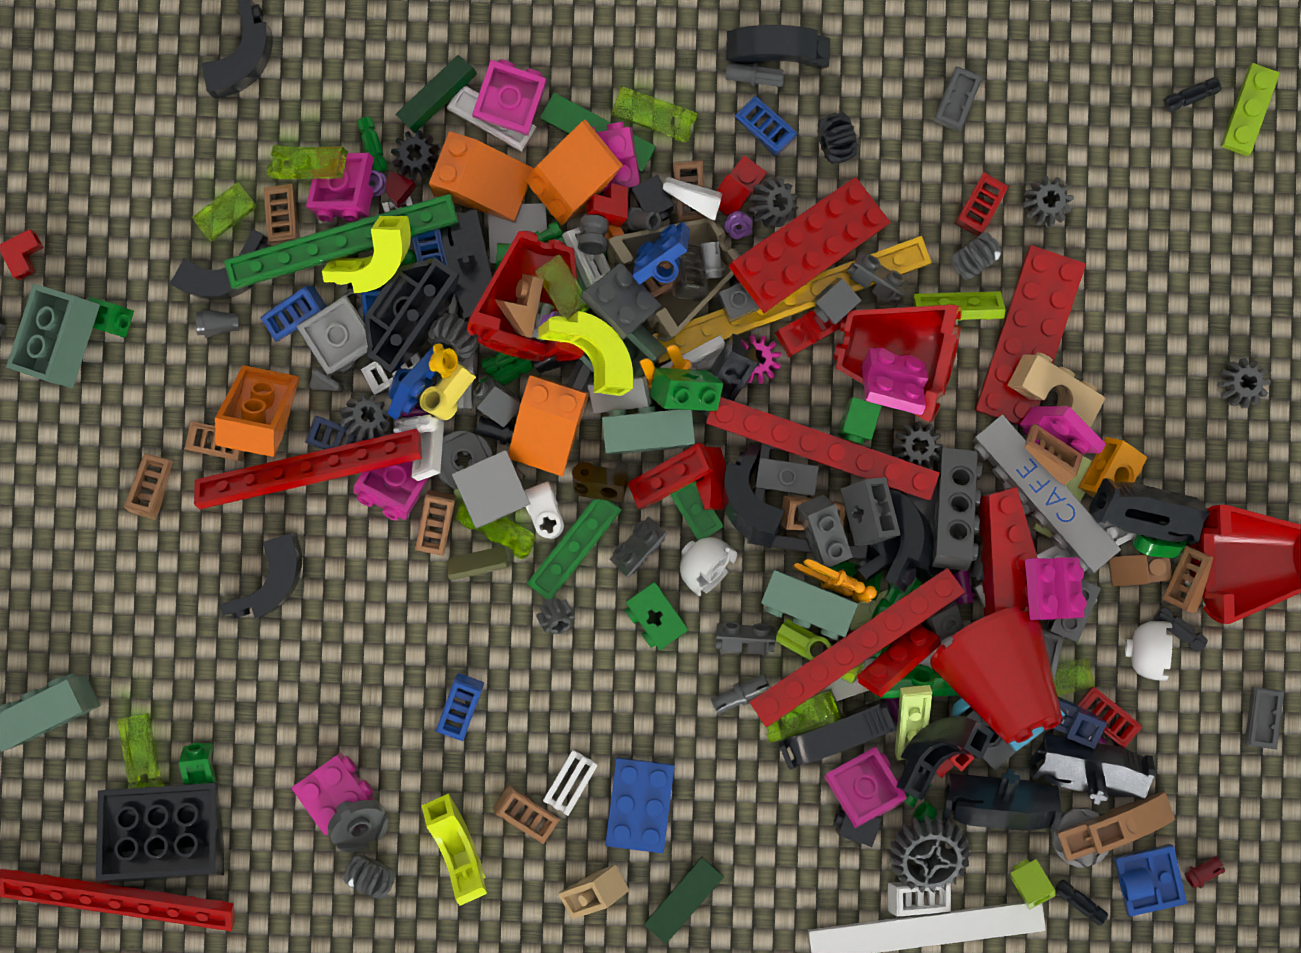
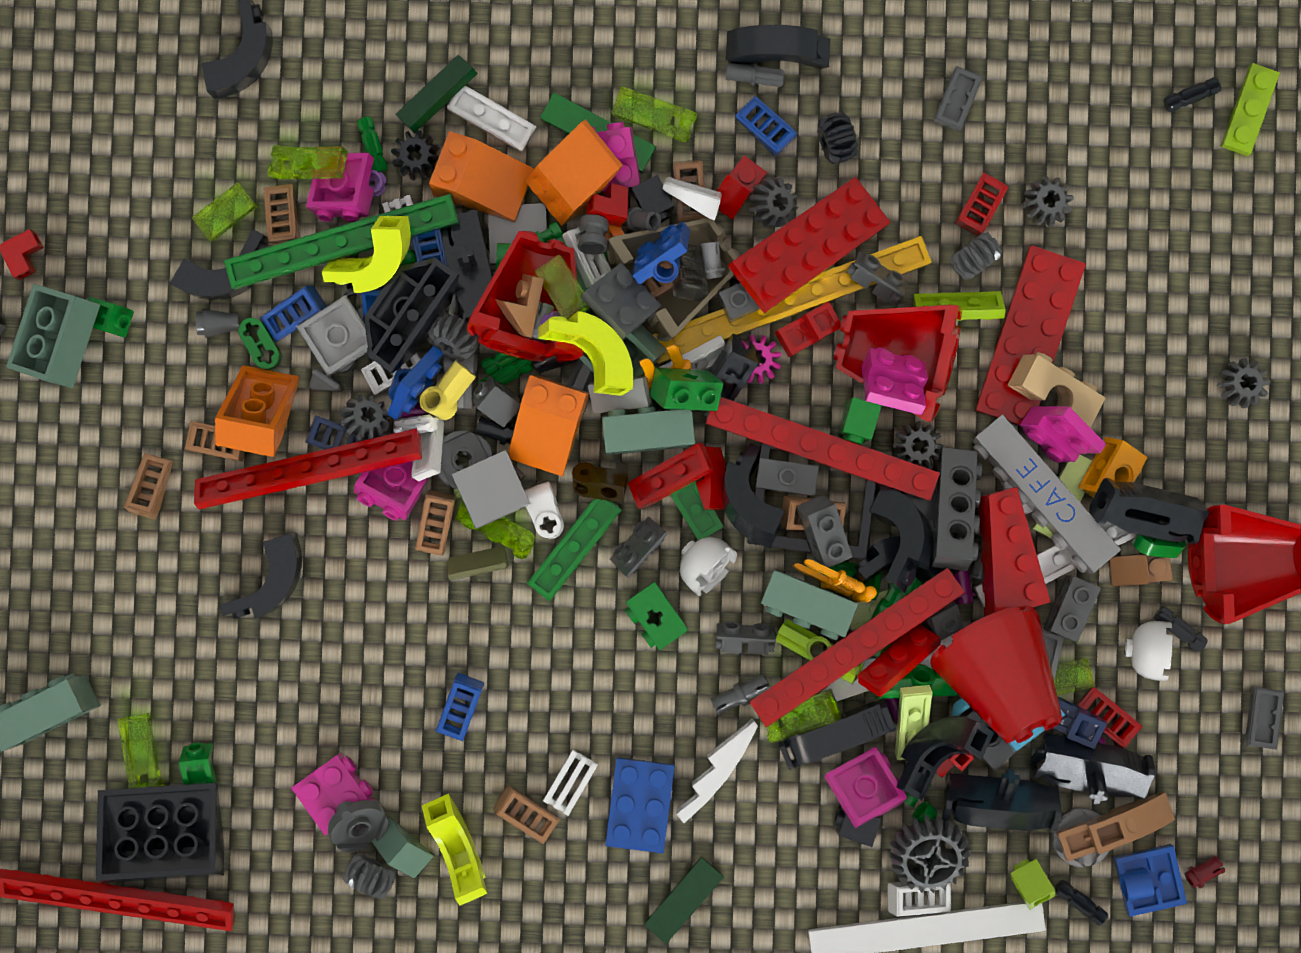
dark red tile [385,171,416,208] -> none
yellow plate [429,344,458,378] -> none
dark pink plate [472,59,547,136] -> none
dark grey gear [536,598,575,634] -> none
tan slope [558,865,630,919] -> none
medium lavender plate [724,211,753,239] -> none
dark grey brick [812,277,862,324] -> none
dark grey brick [841,477,901,547] -> none
medium nougat slope [1024,423,1083,485] -> none
dark pink plate [1025,557,1087,620] -> none
medium nougat slope [1162,546,1213,614] -> none
none -> green beam [238,318,282,370]
none -> sand green slope [371,817,434,878]
none -> white slope [676,718,758,823]

